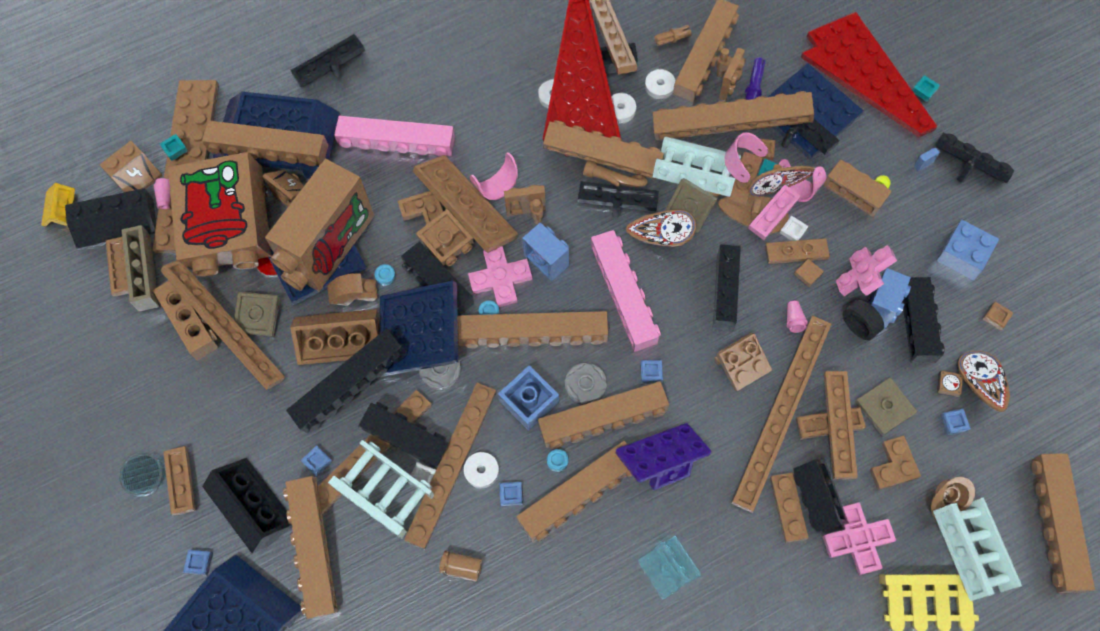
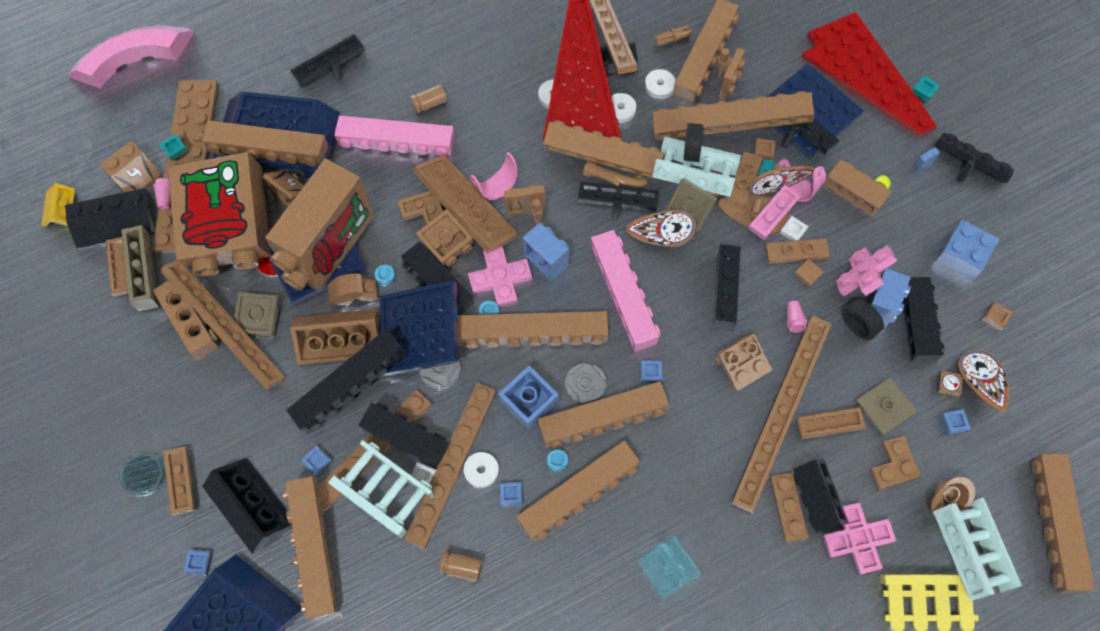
dark purple bracket [615,423,711,490] -> none
bright pink piece [724,133,768,183] -> none
dark purple pin [745,57,766,100] -> none
medium nougat plate [824,371,858,480] -> none
none -> bright pink brick [67,25,194,88]
none -> medium nougat piece [410,84,447,114]
none -> black tyre [683,123,703,162]

